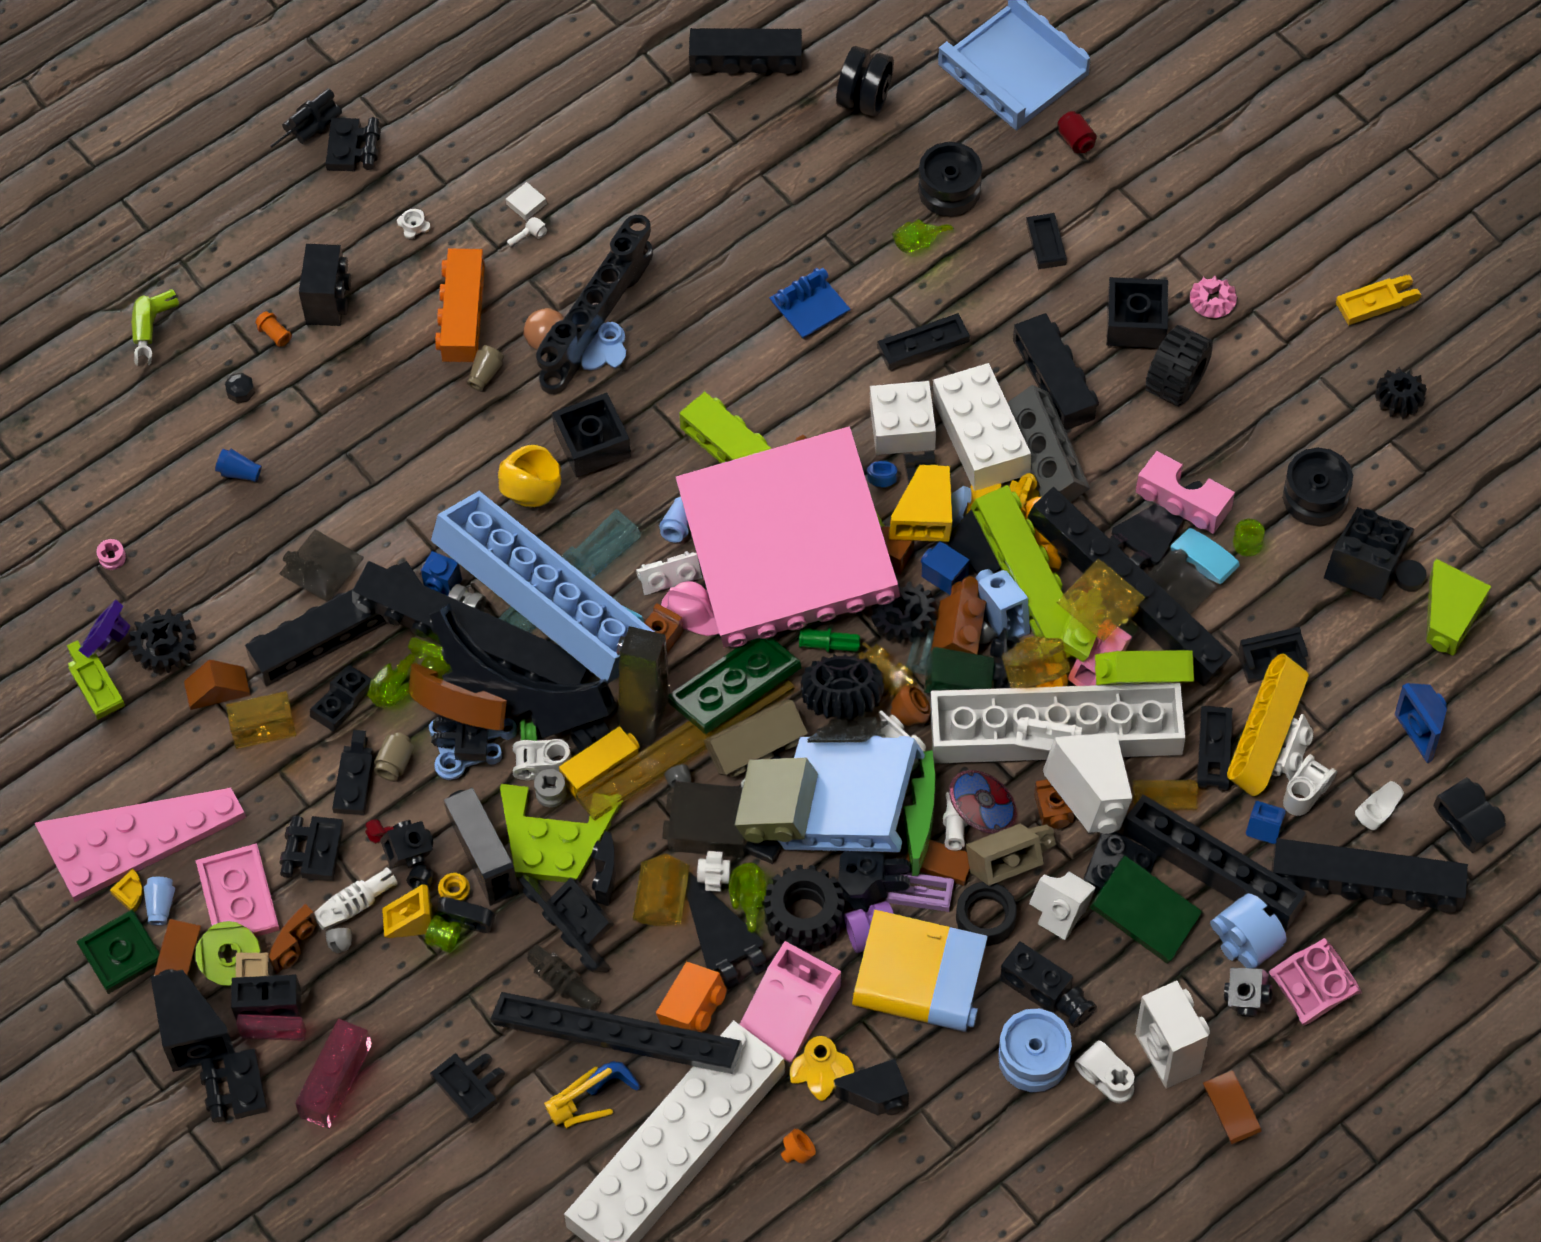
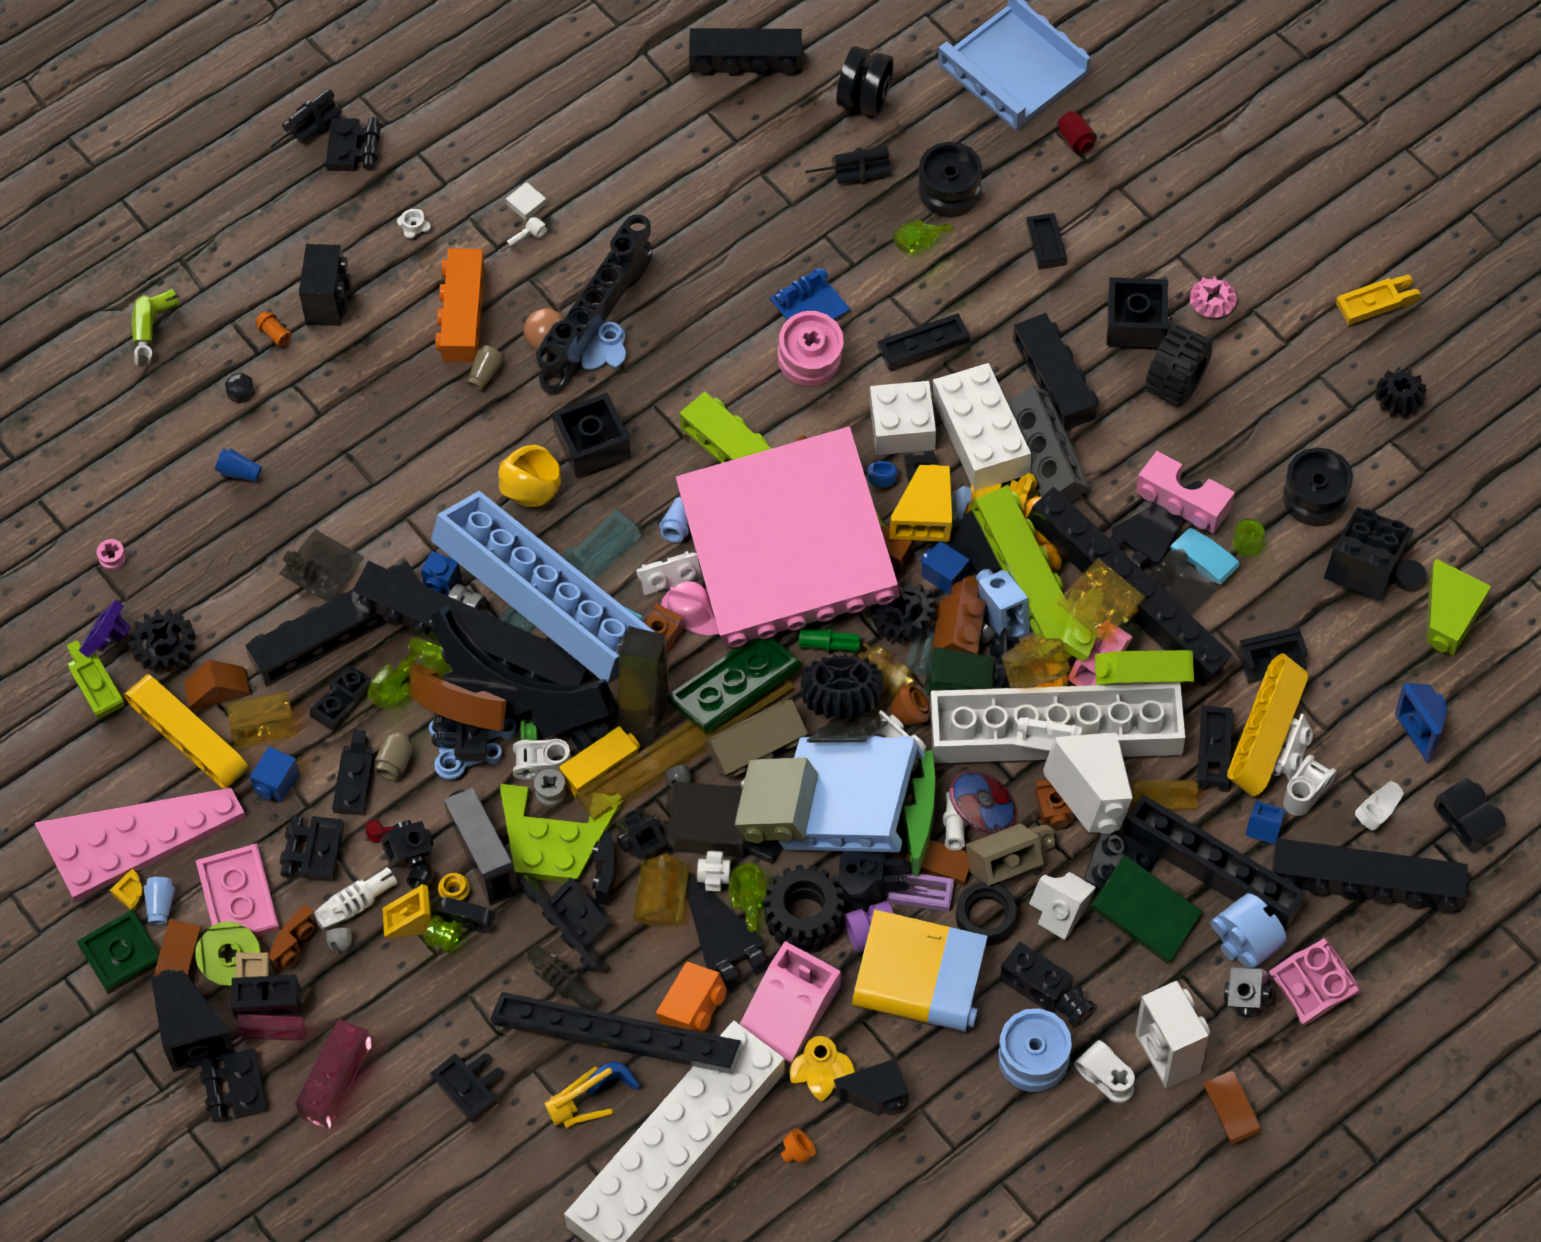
none -> yellow beam [124,674,249,789]
none -> blue brick [250,746,300,802]
none -> black brick [616,809,667,860]
none -> bright pink wheel [777,311,844,387]
none -> black piece [805,146,891,184]

